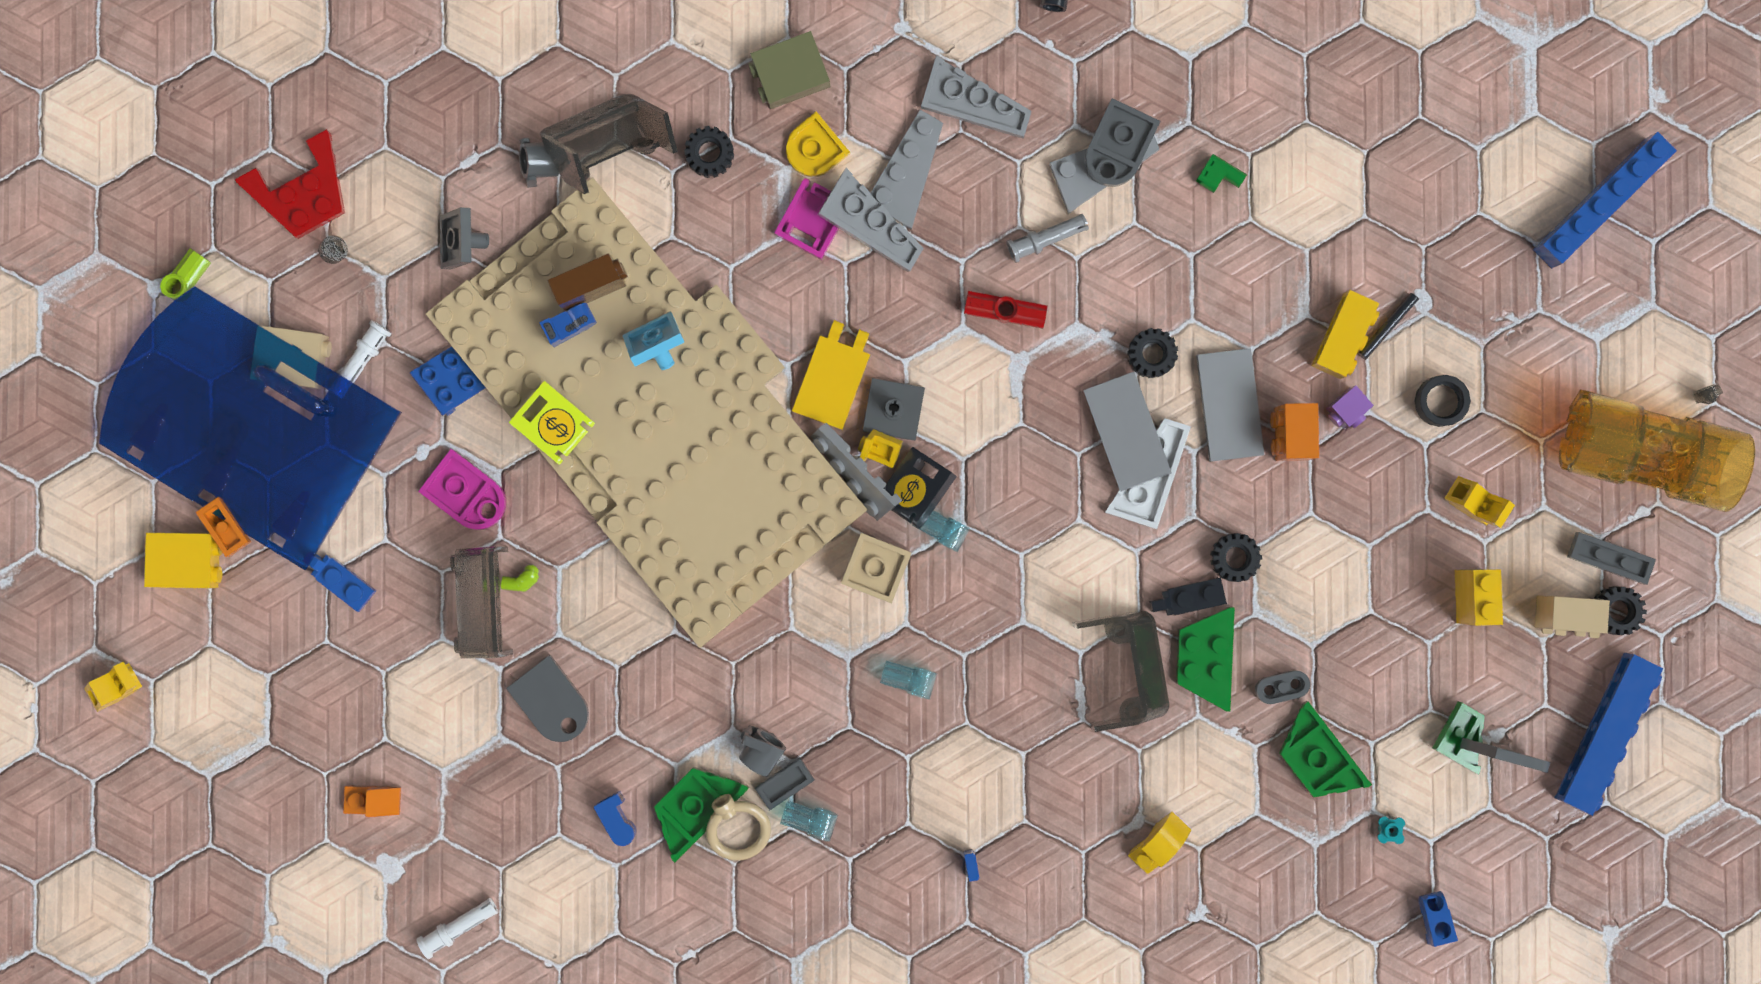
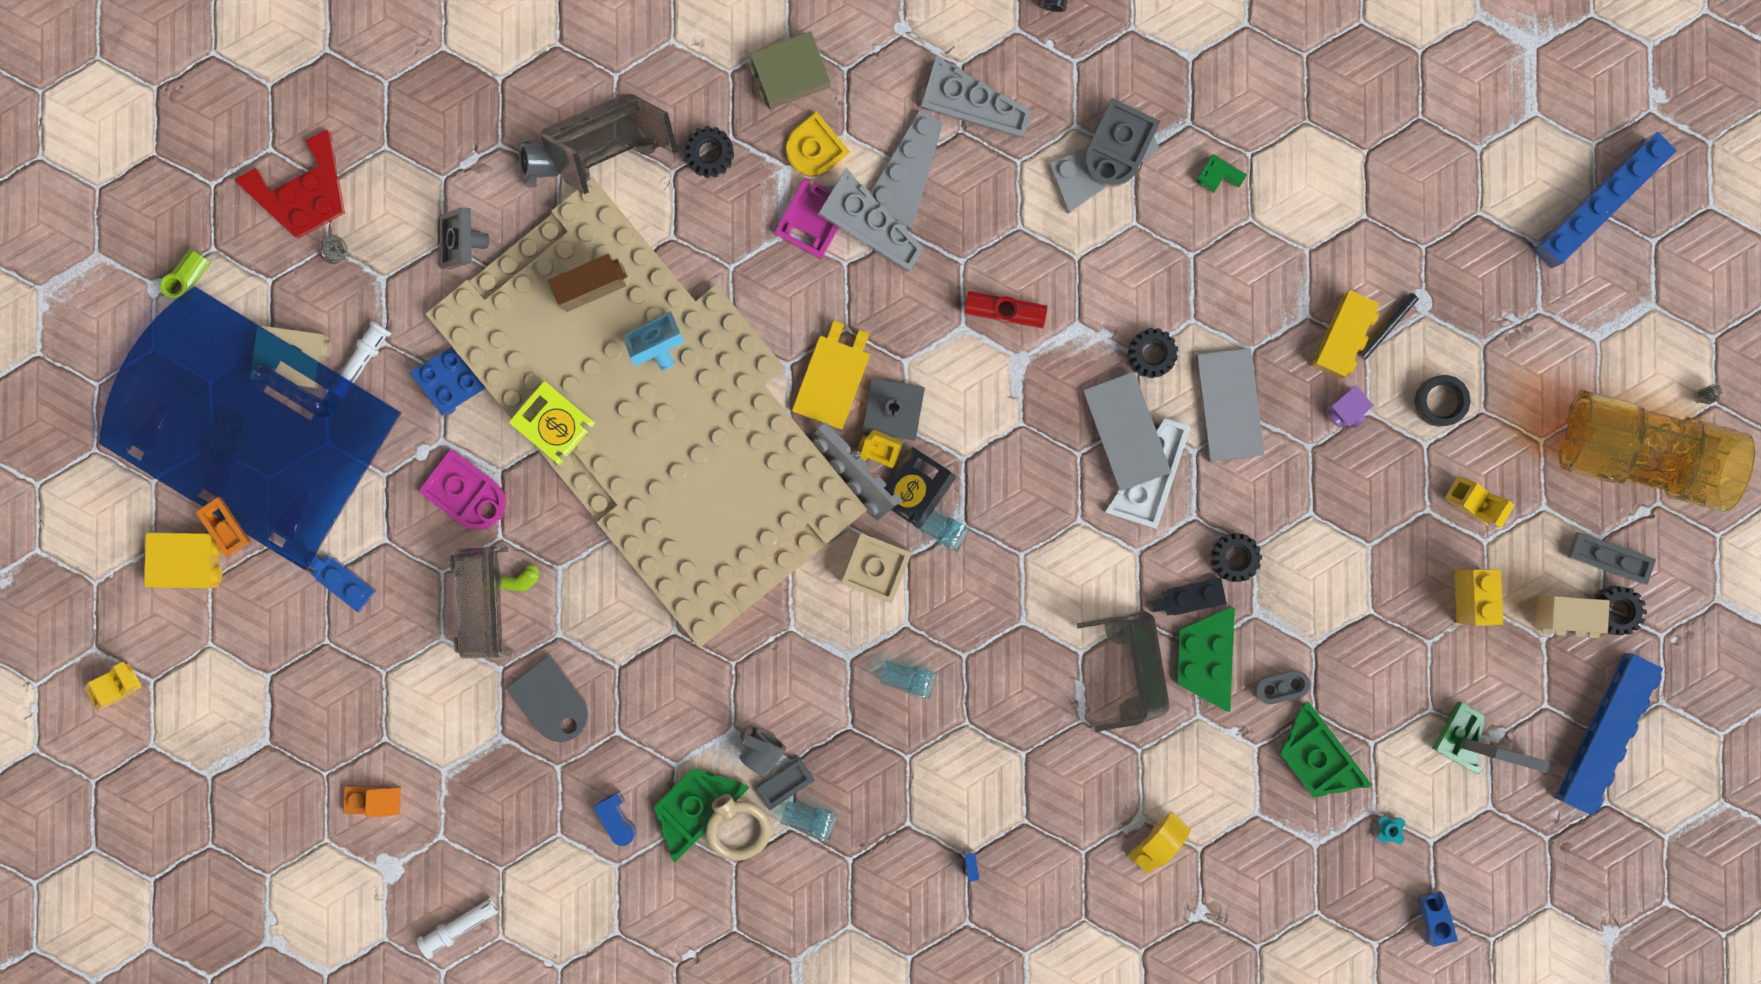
blue leg [539,303,597,347] -> none
light grey pin [1006,214,1089,263] -> none
orange brick [1270,403,1319,461] -> none

